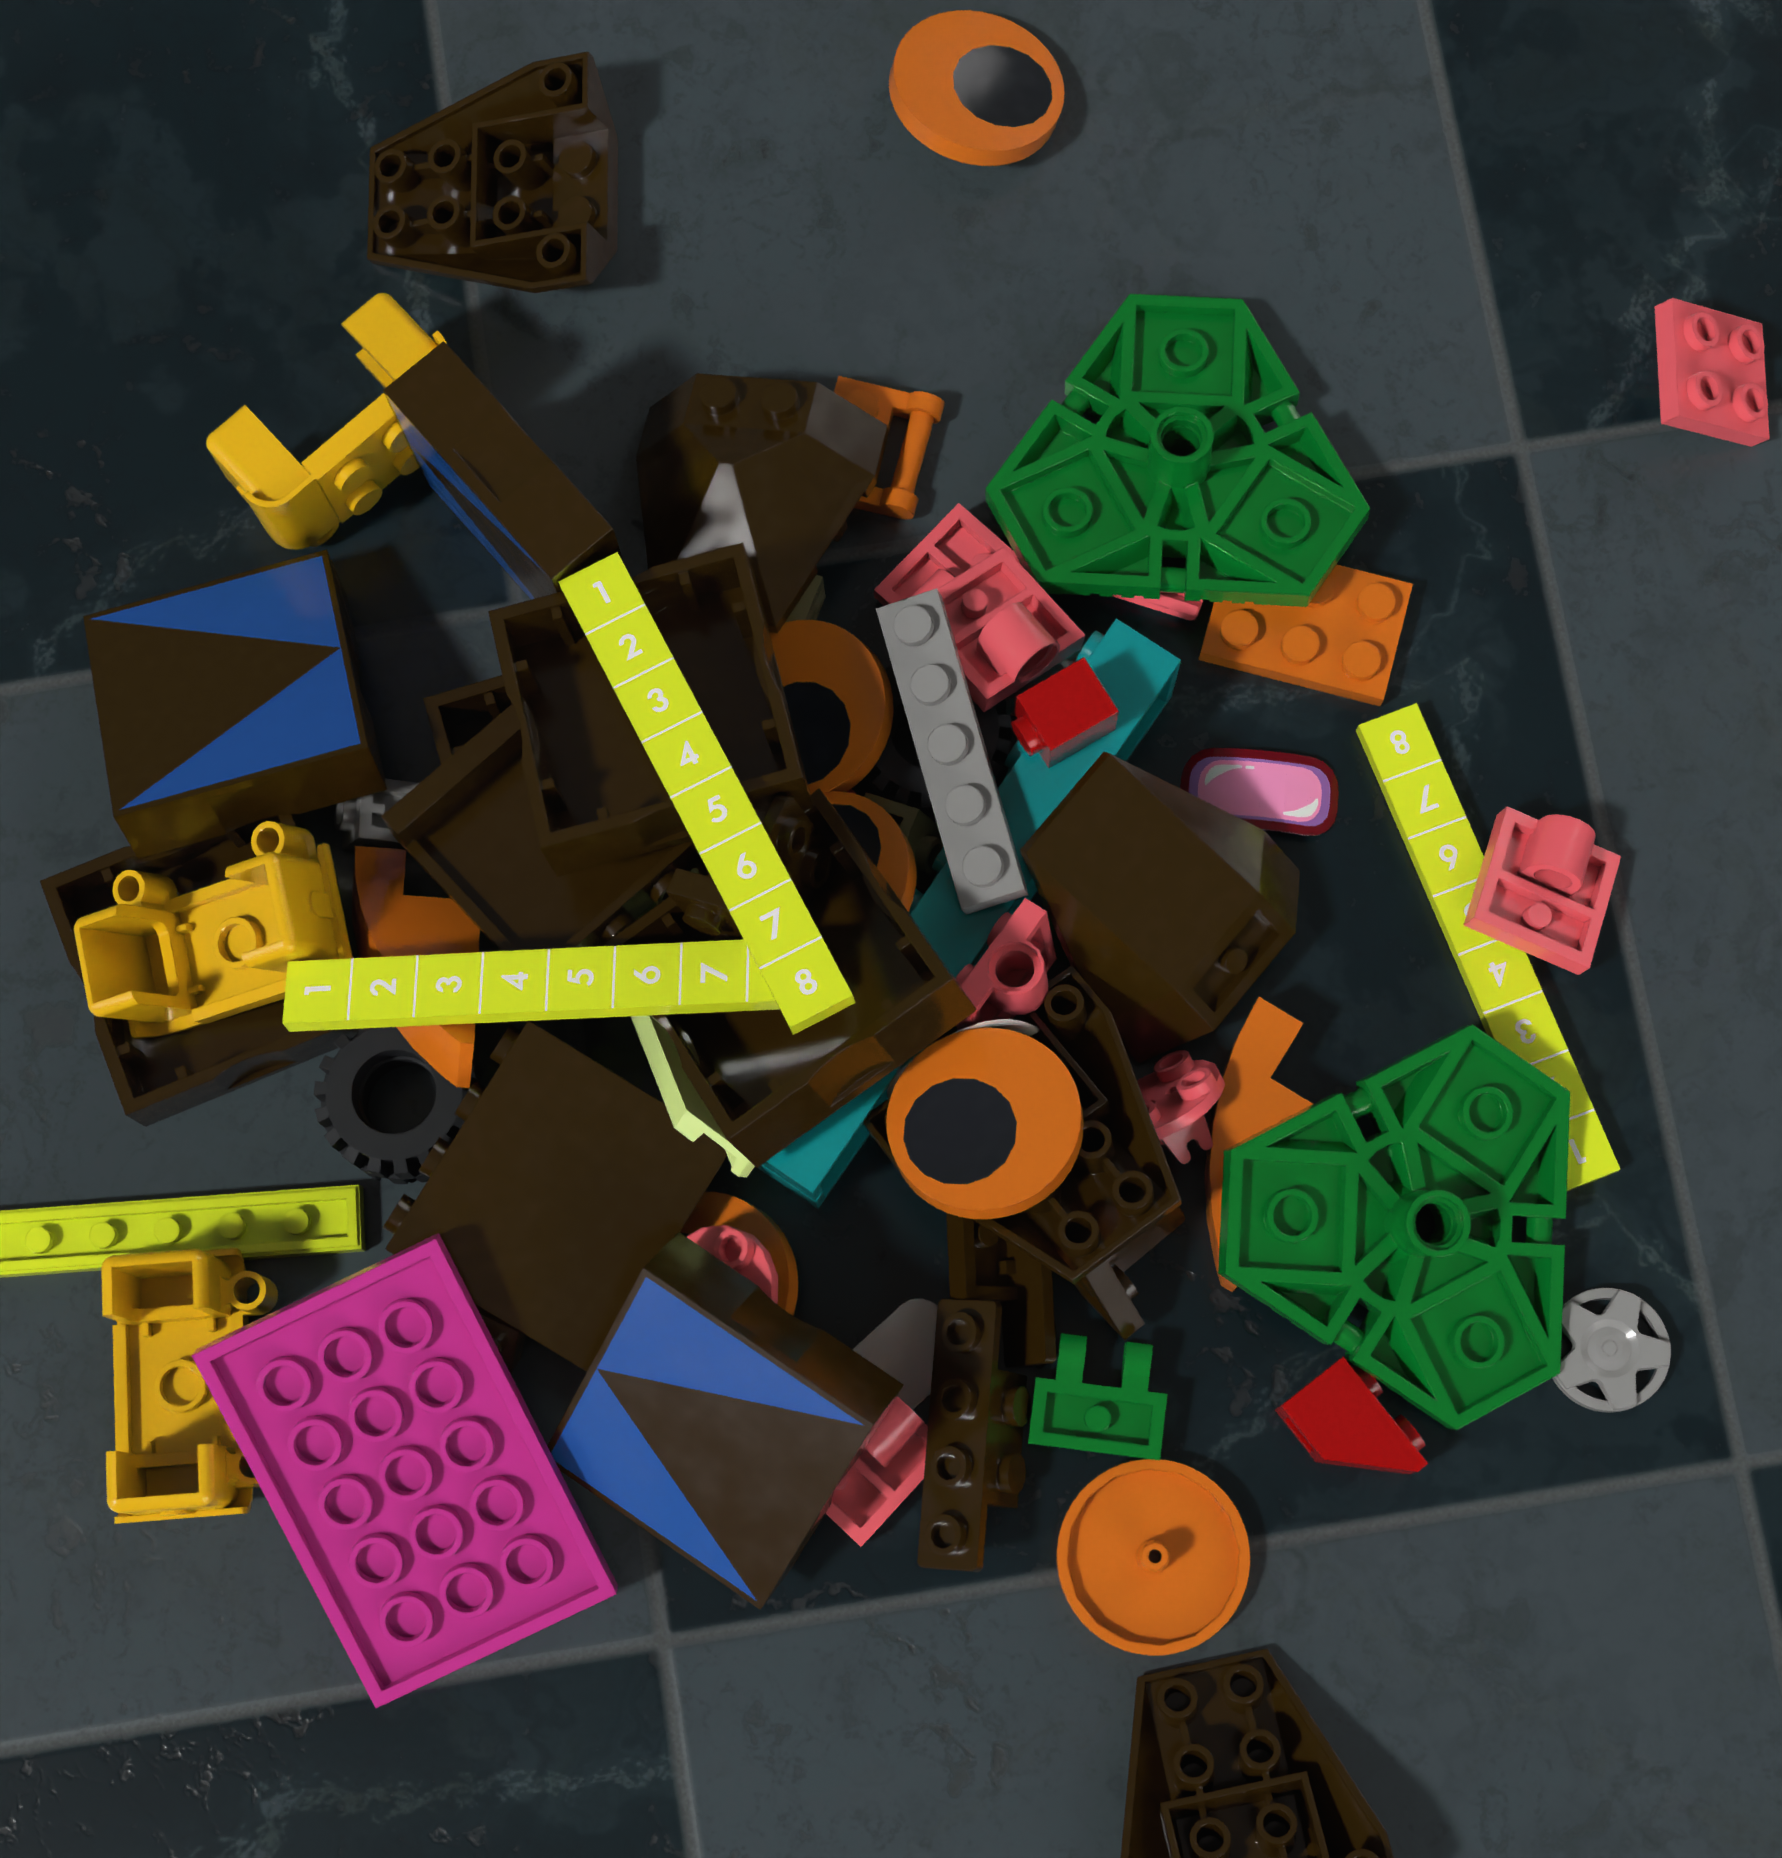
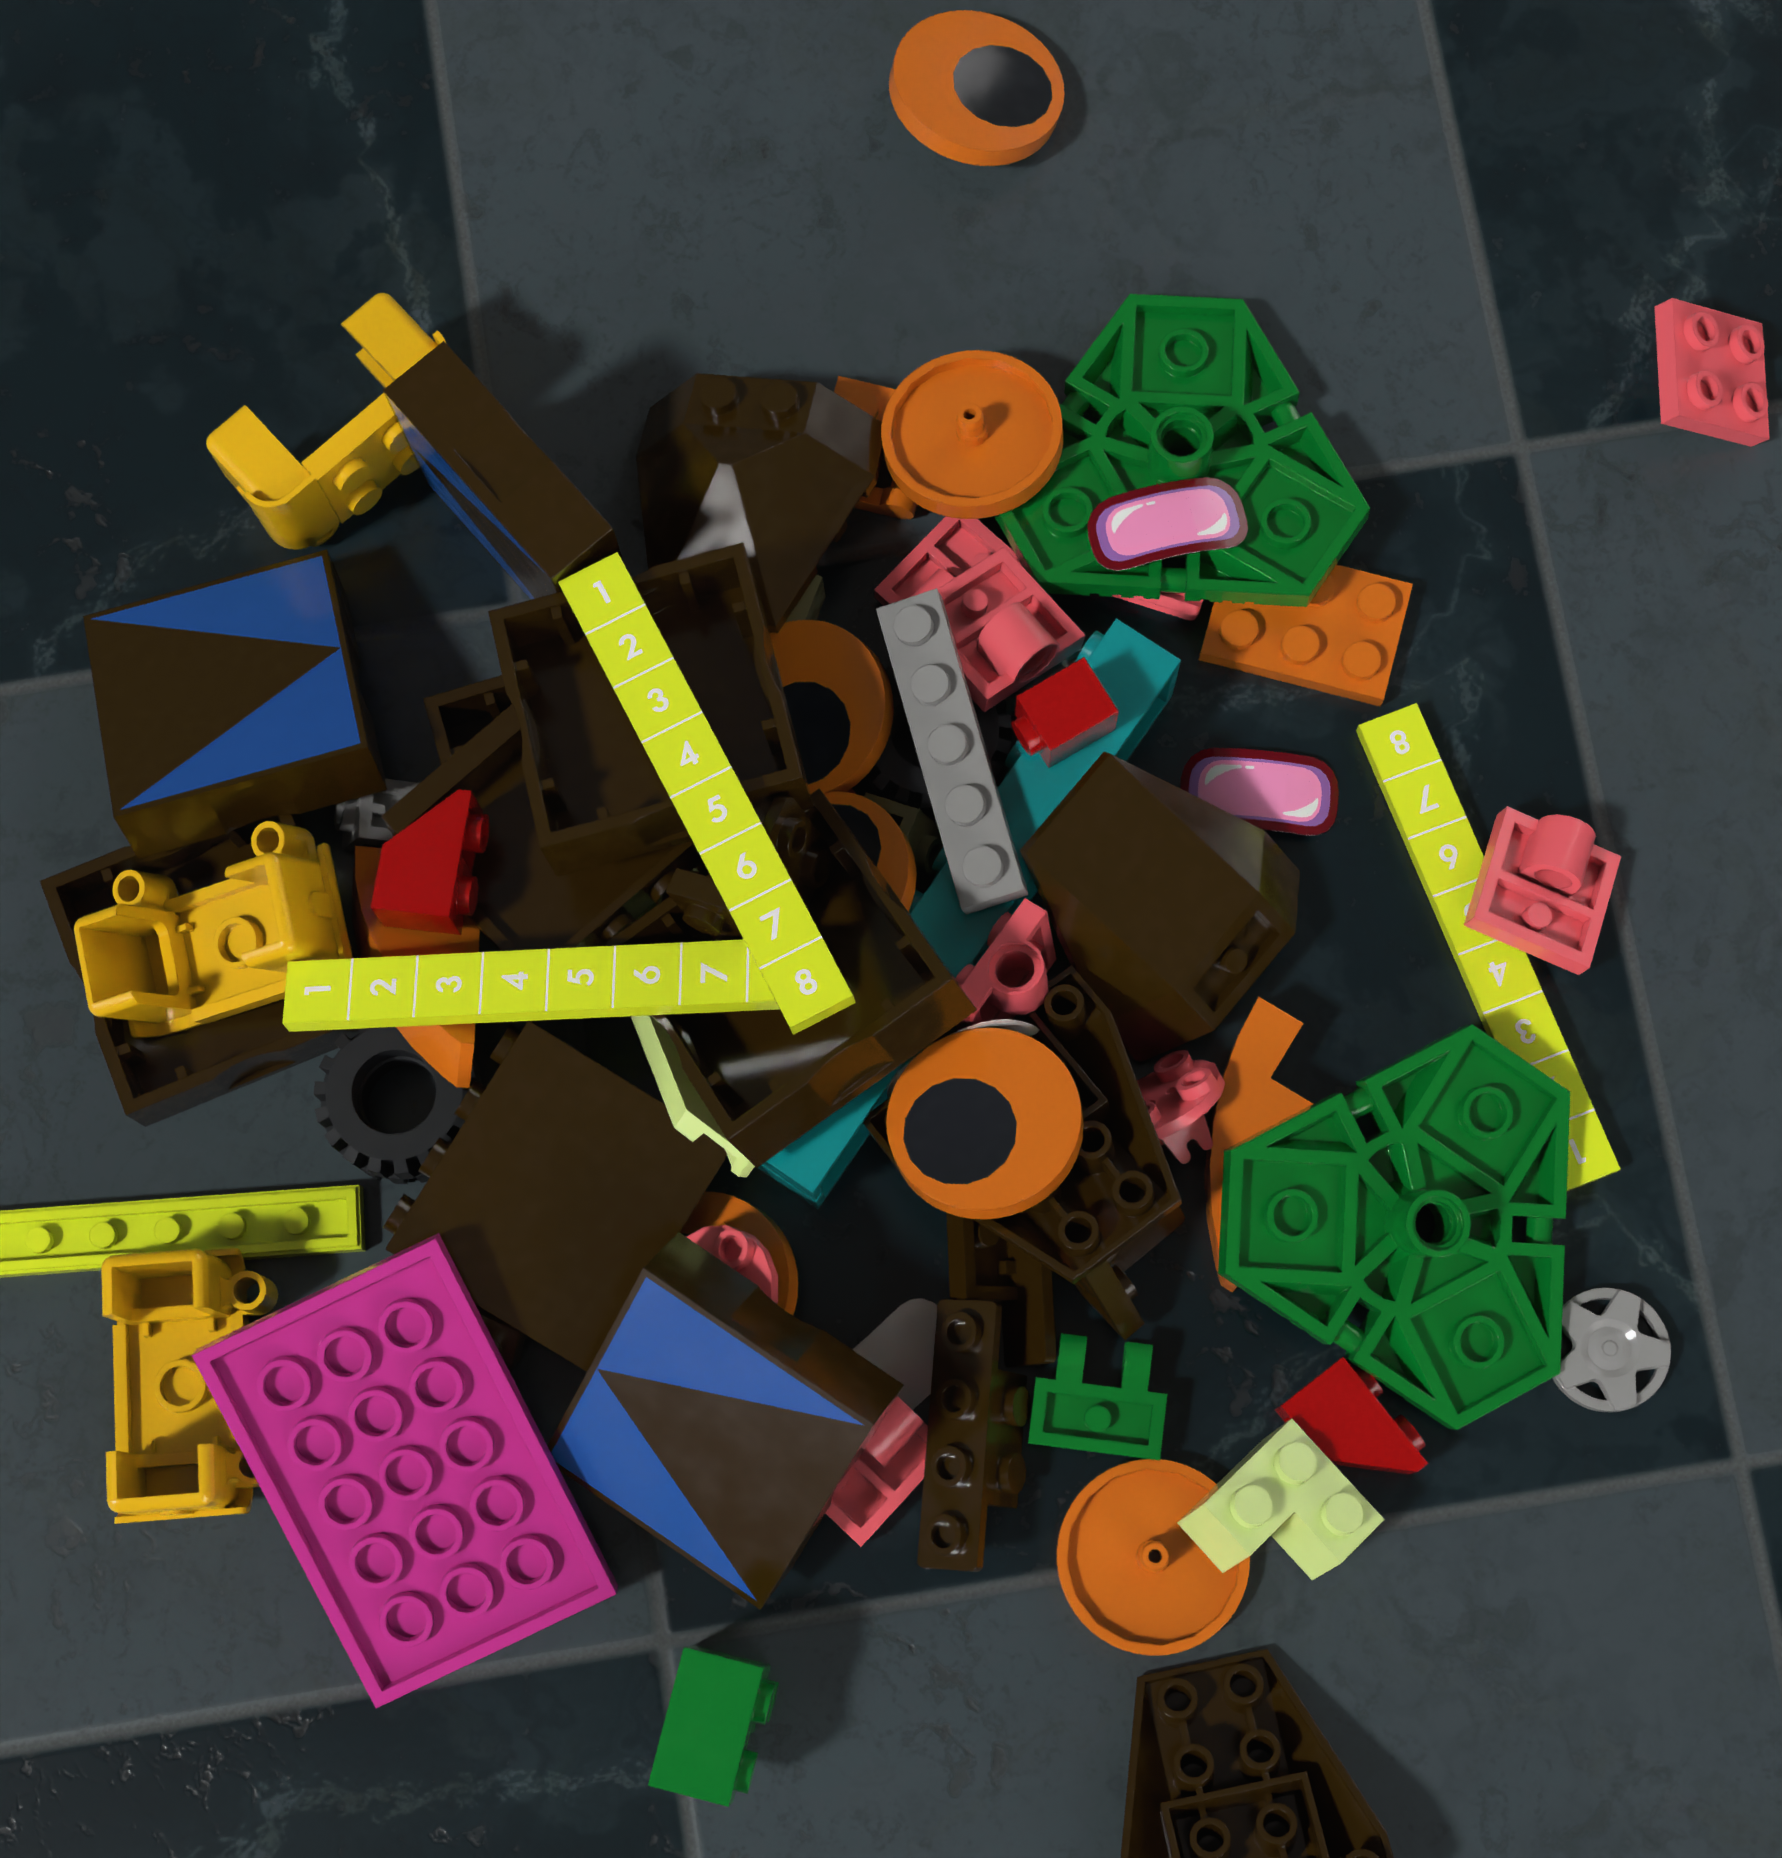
dark brown wedge [367,52,618,293] -> none
none -> red slope [371,789,490,935]
none -> green brick [648,1645,779,1807]
none -> orange piece [881,350,1063,519]
none -> sticker [1087,477,1248,571]
none -> yellowish green brick [1177,1418,1385,1580]

